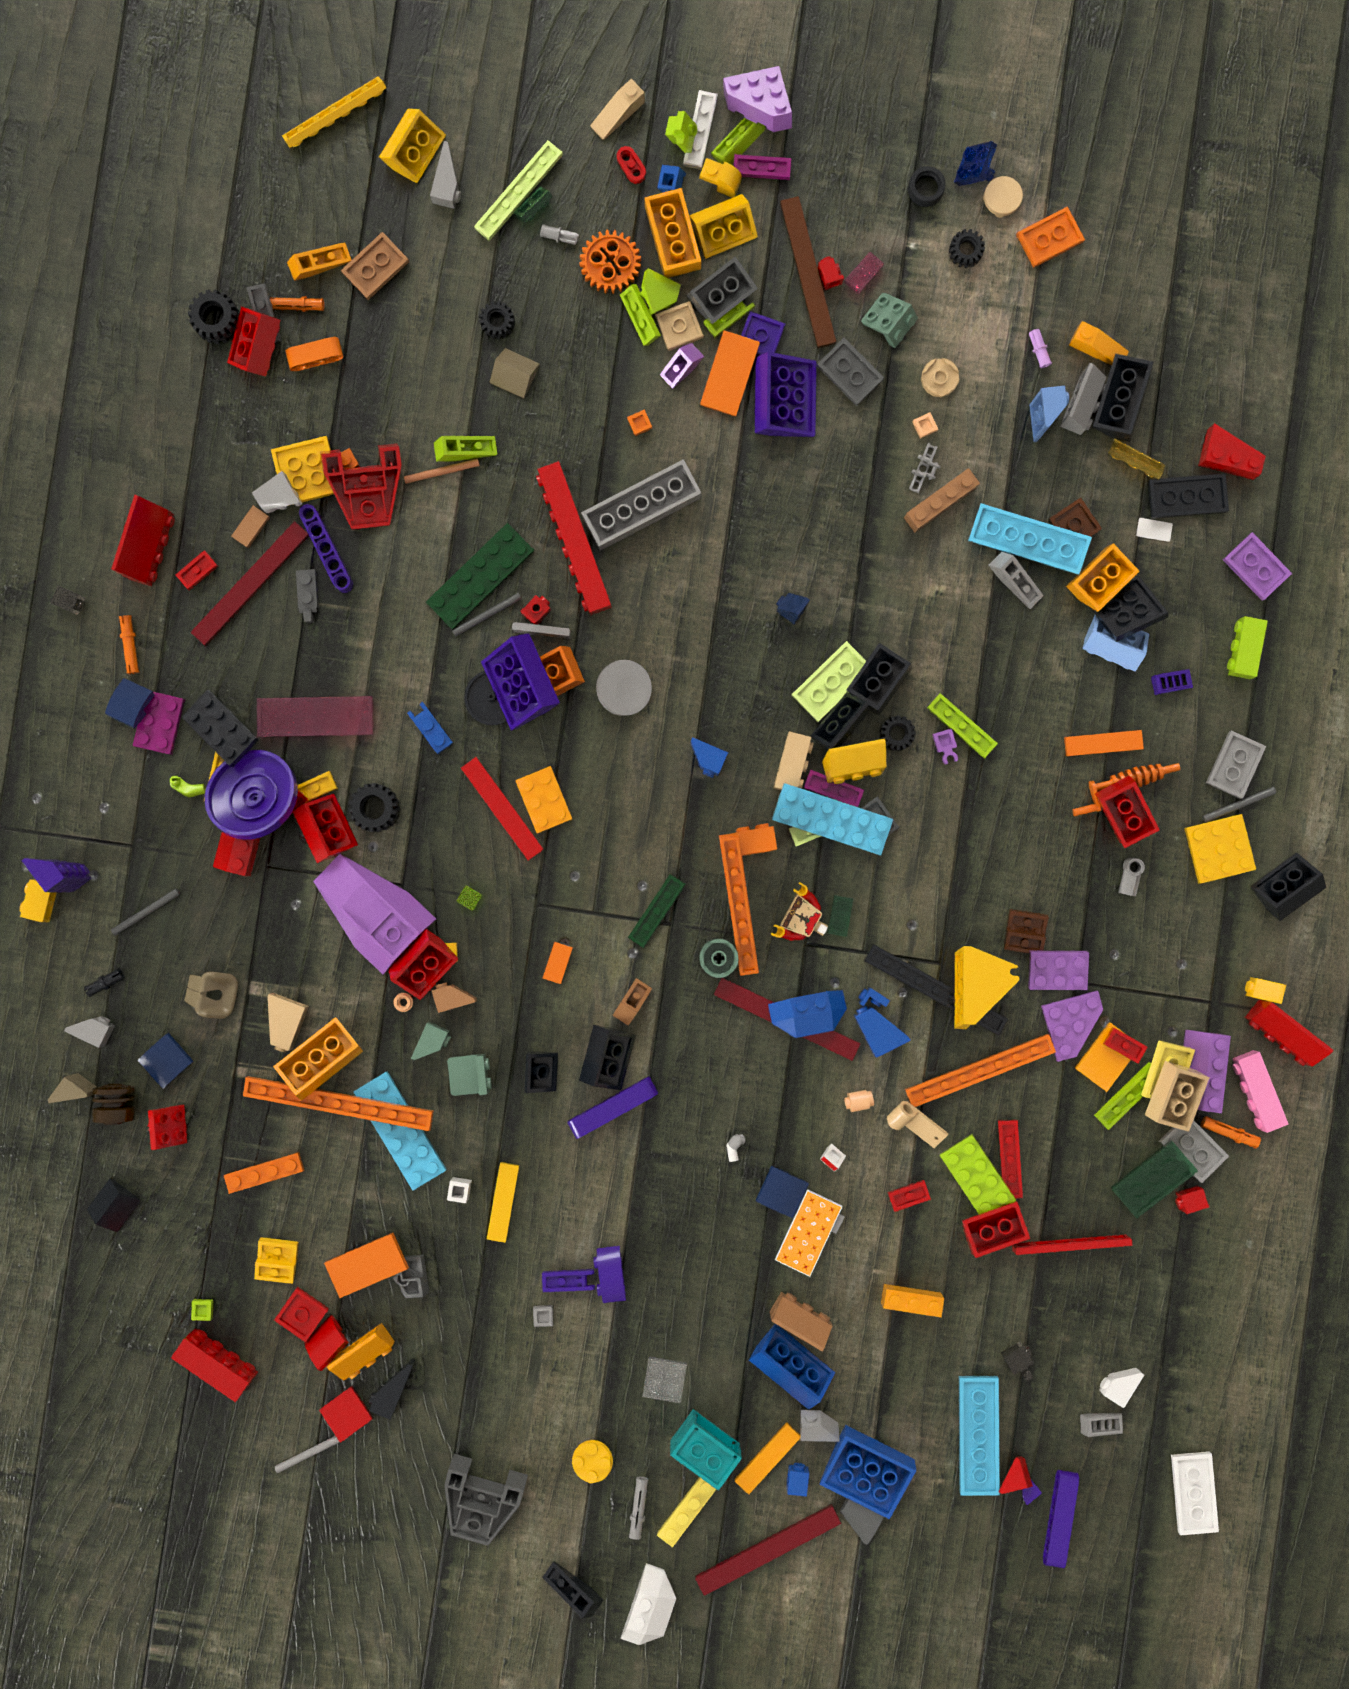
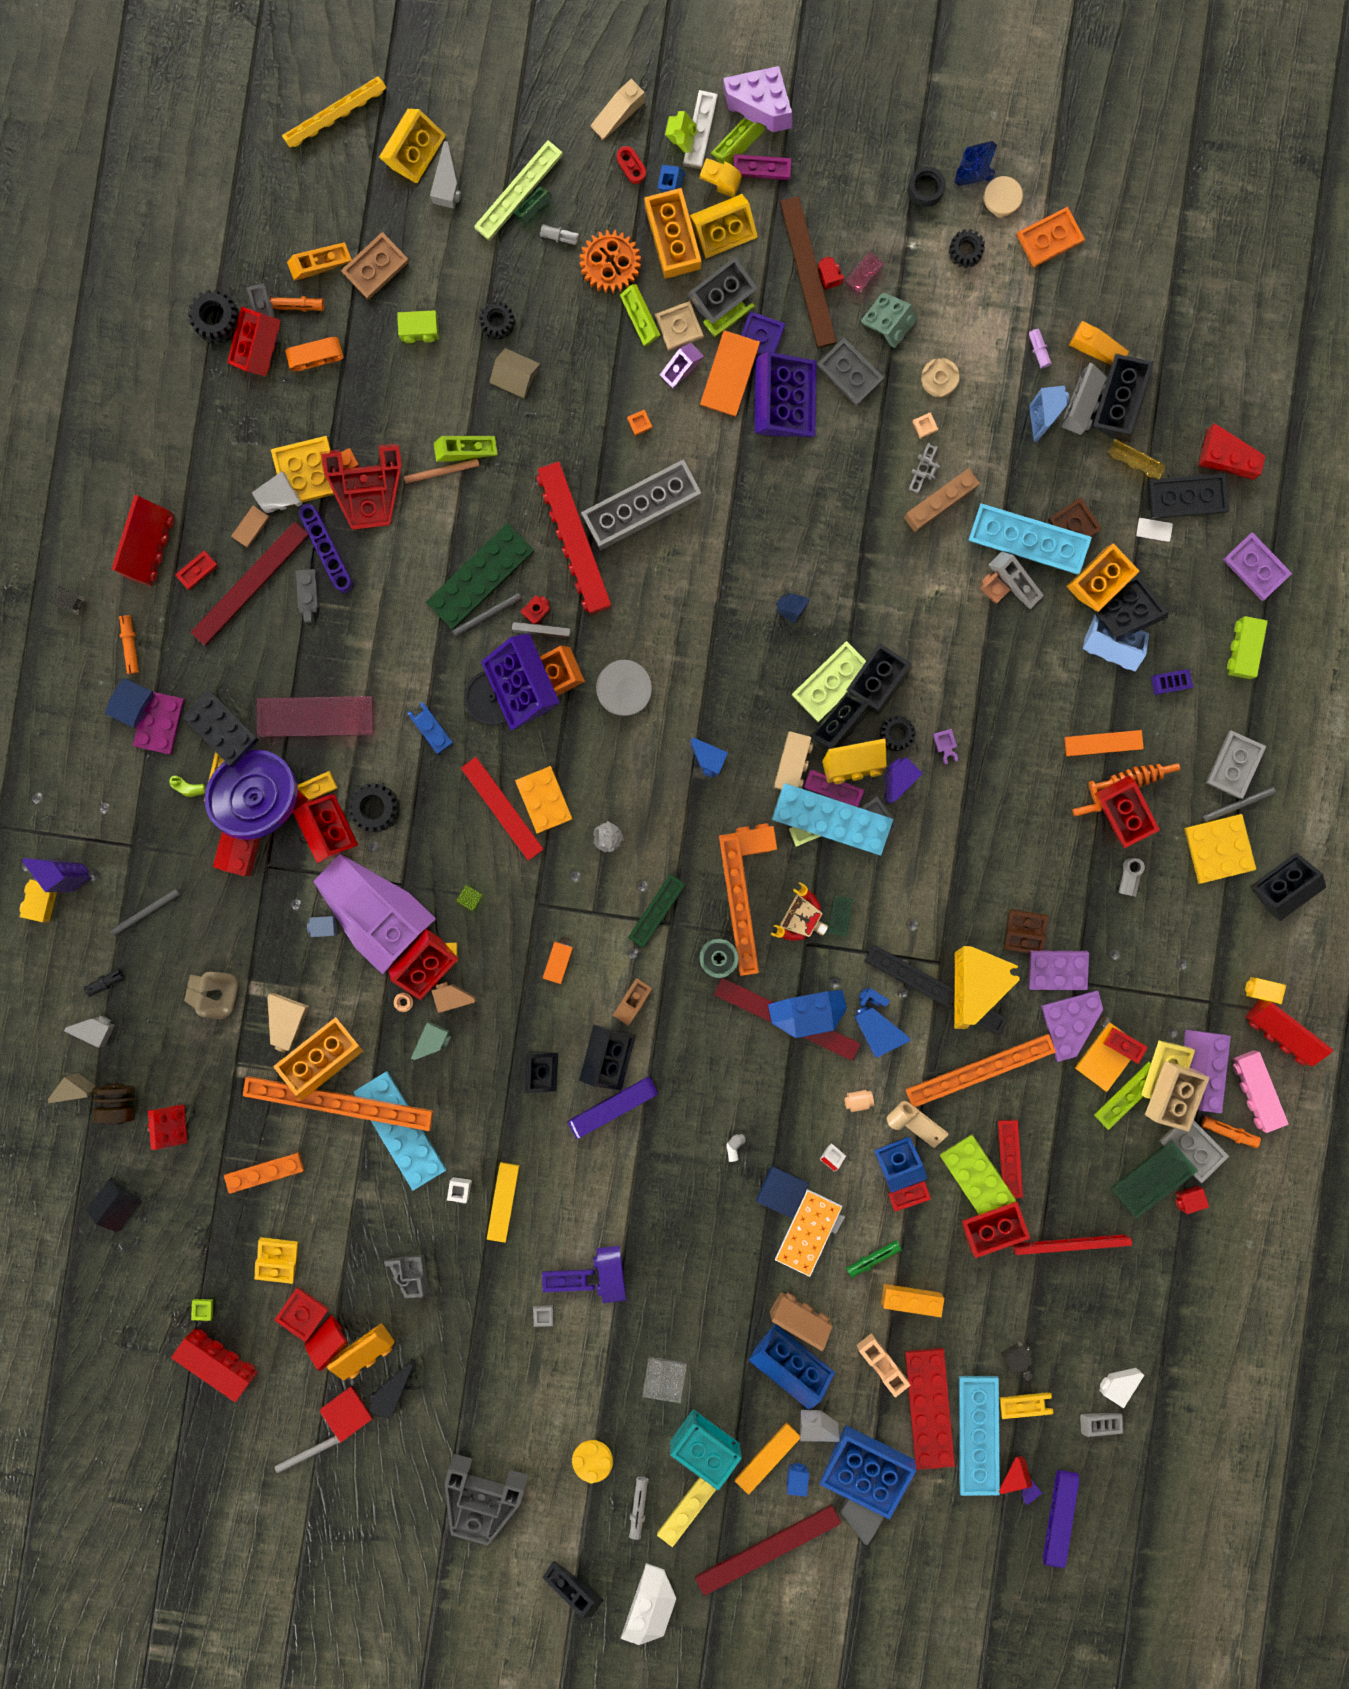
dark blue slope [138,1033,194,1089] -> none
orange tile [324,1233,409,1298] -> none
sand green bracket [447,1053,492,1096] -> none
lime slope [639,268,681,315] -> none
lime plate [927,693,998,758] -> none
white plate [1171,1451,1219,1535] -> none
none -> sand blue brick [307,916,338,937]
none -> lime brick [397,310,439,343]
none -> light grey piece [593,821,624,852]
none -> green pin [846,1240,902,1278]
none -> light nougat arch [857,1333,911,1397]
none -> blue slope [874,1136,927,1193]
none -> dark purple slope [885,757,923,804]
none -> red plate [905,1348,955,1470]
none -> nougat bracket [980,572,1011,604]
none -> yellow hinge [999,1393,1054,1419]

